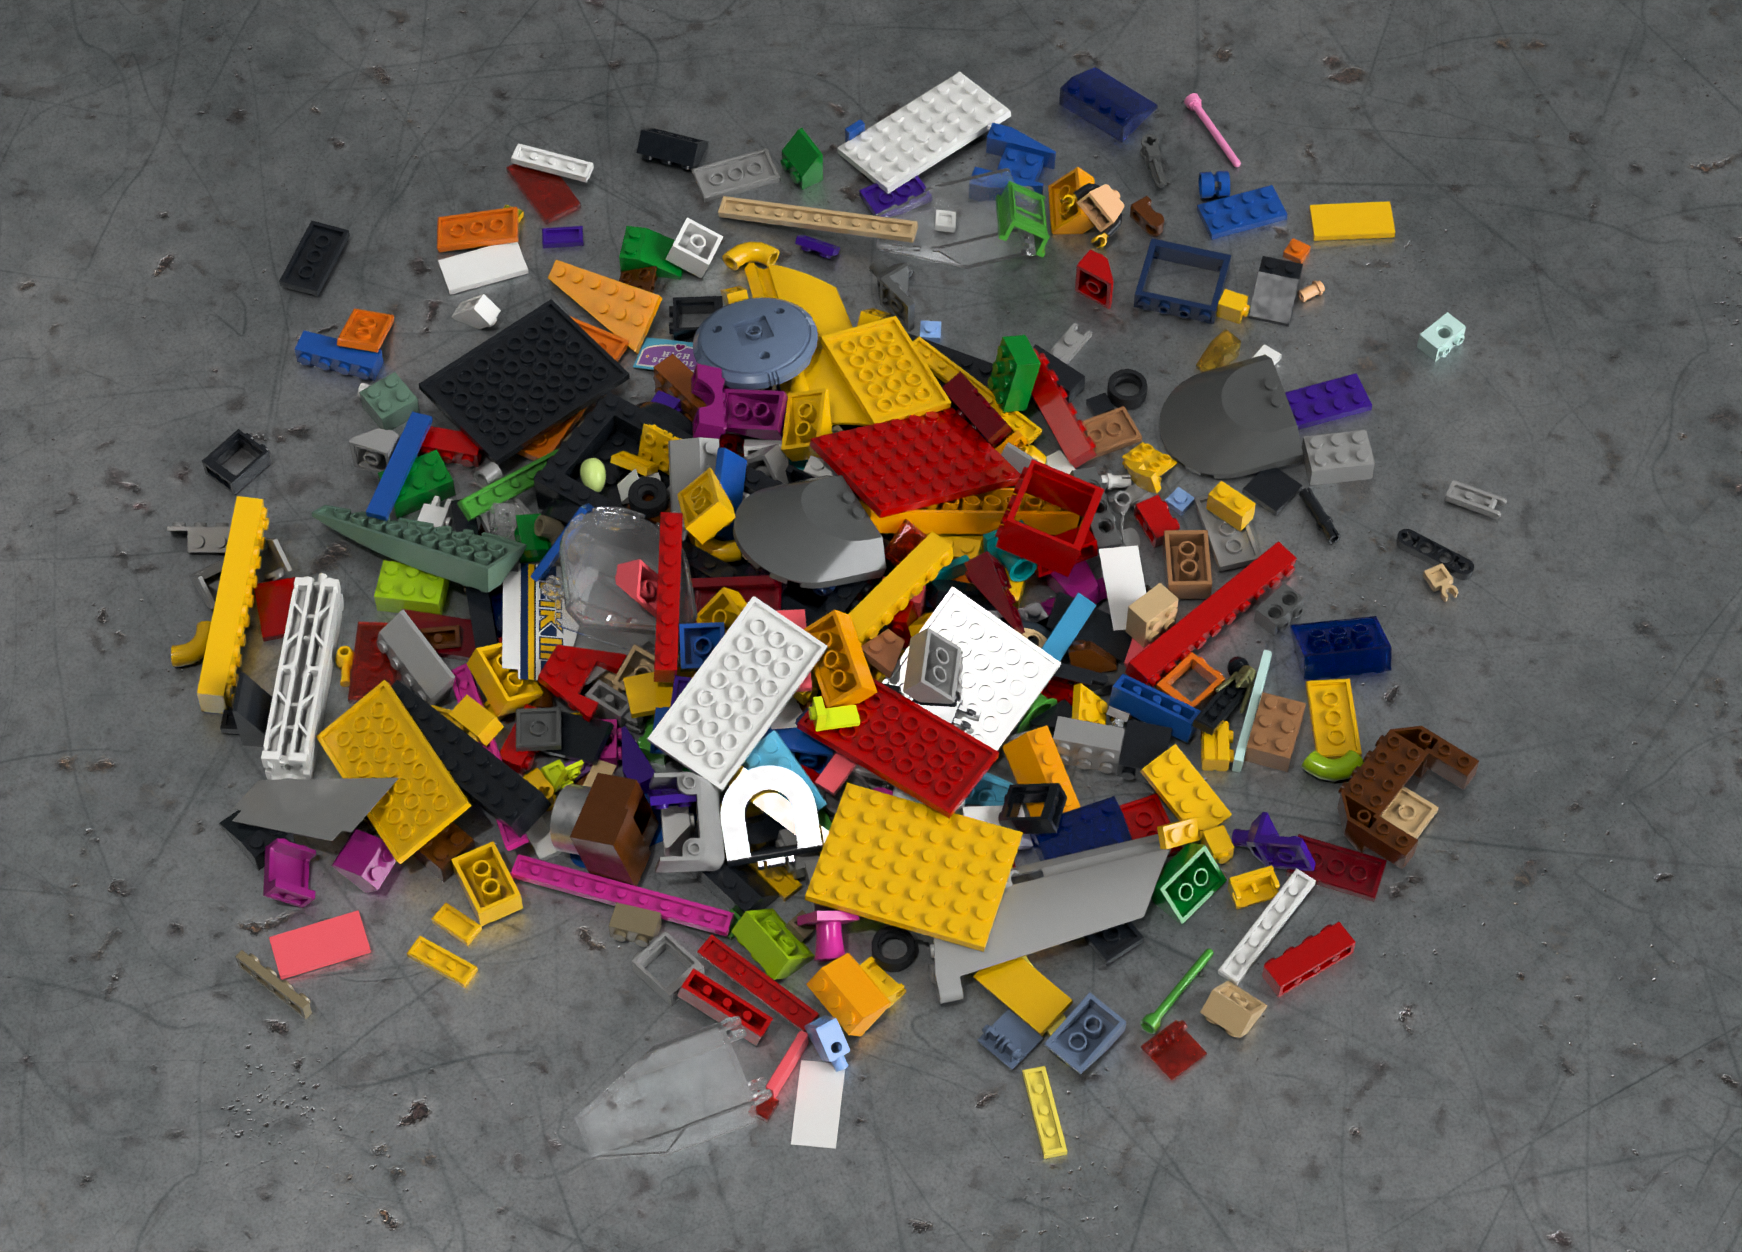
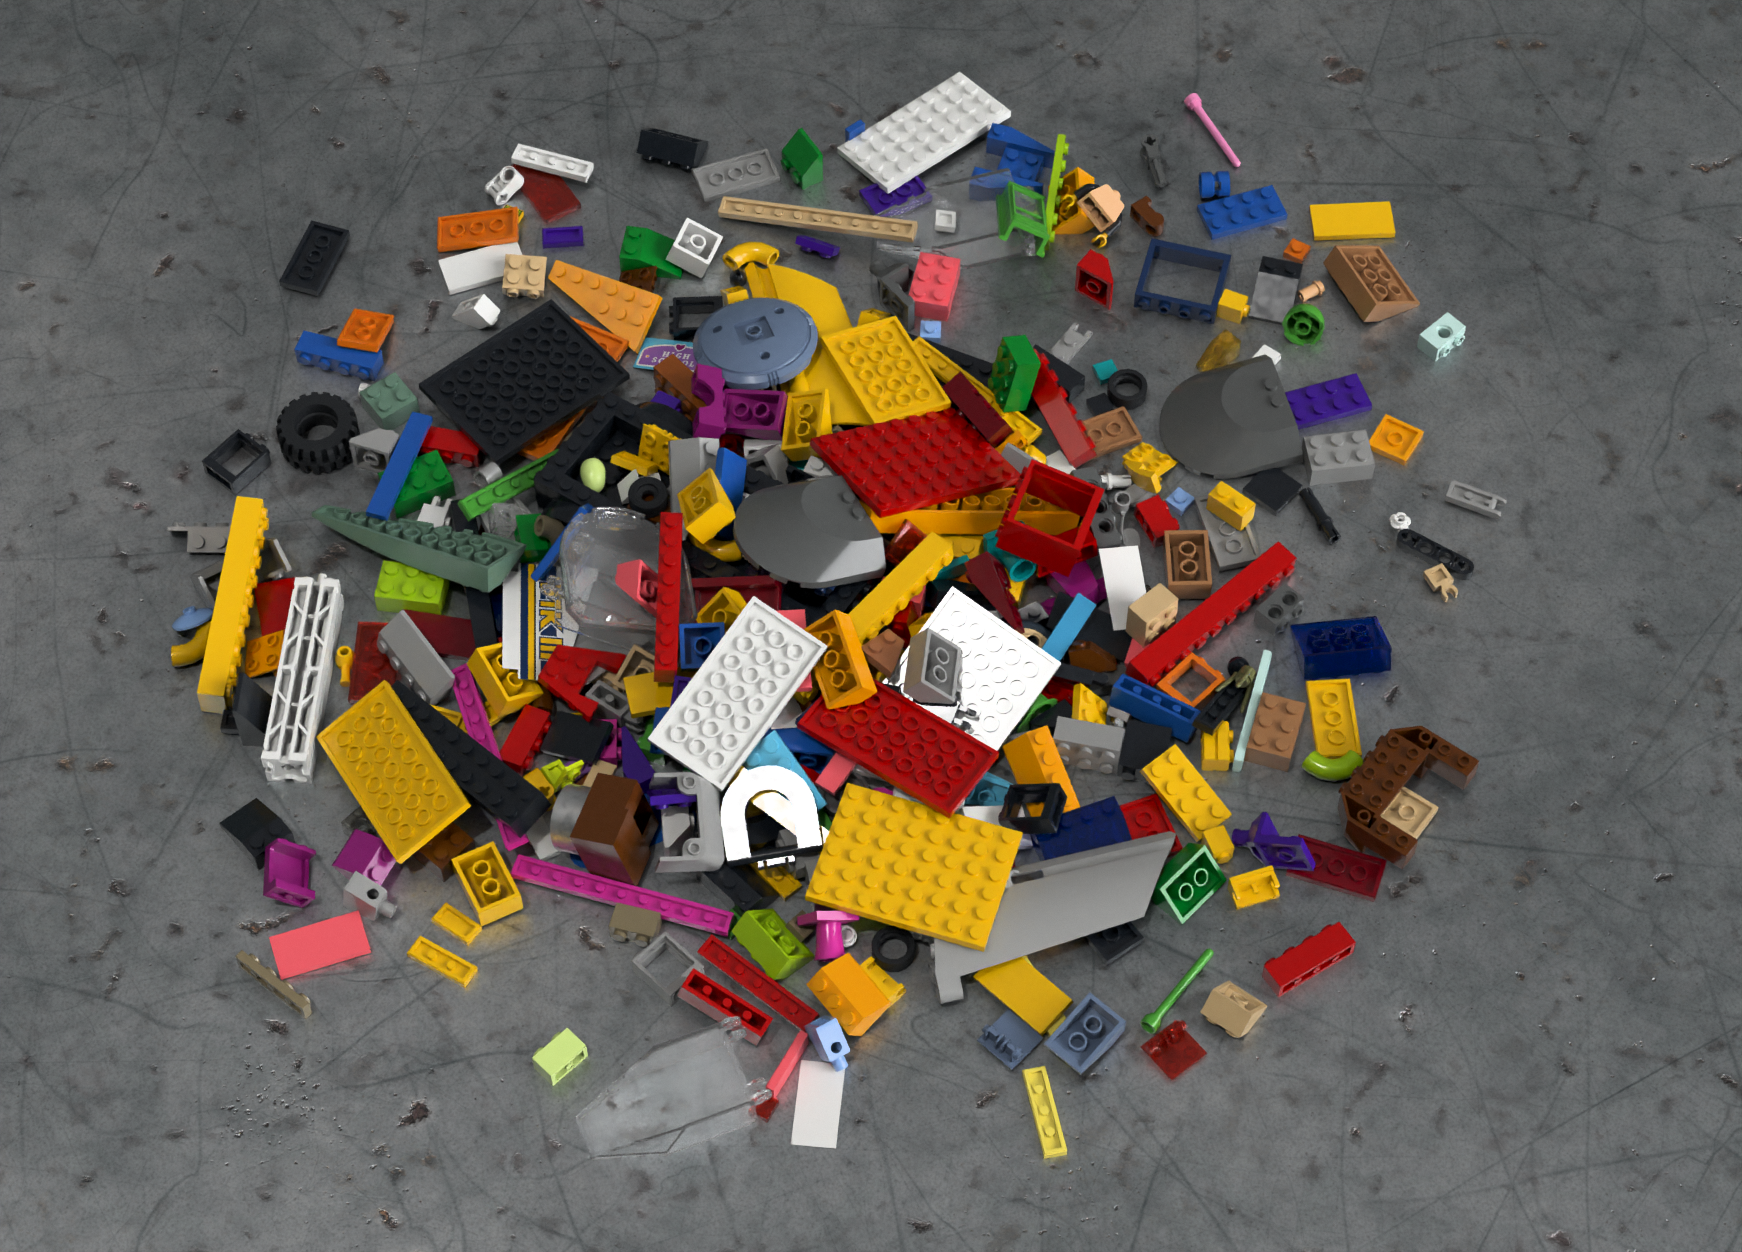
light grey sticker [232,778,398,841] -> none
reddish brown slope [419,625,461,649] -> none
yellow brick [449,694,504,746] -> none
dark grey tile [516,707,561,751] -> none
neon yellow bracket [809,696,860,731] -> none
clear blue slope [1059,67,1158,143] -> none
yellow plate [1157,818,1200,849] -> none
white tile [1218,868,1316,985] -> none
none -> light blue dish [172,606,213,631]
none -> light orange hinge [245,630,285,678]
none -> black tyre [276,392,360,474]
none -> light grey torso [343,871,397,921]
none -> white piece [484,166,524,206]
none -> tan plate [502,254,547,299]
none -> yellowish green brick [532,1028,588,1086]
none -> black hinge [730,269,746,287]
none -> white plate [841,925,857,948]
none -> coral brick [909,252,961,322]
none -> lime plate [1044,134,1069,250]
none -> teal tile [1092,359,1118,385]
none -> bright green cylinder [1282,303,1325,346]
none -> medium nougat slope [1323,245,1420,322]
none -> light orange tile [1369,414,1424,465]
none -> white plate [1389,512,1411,532]

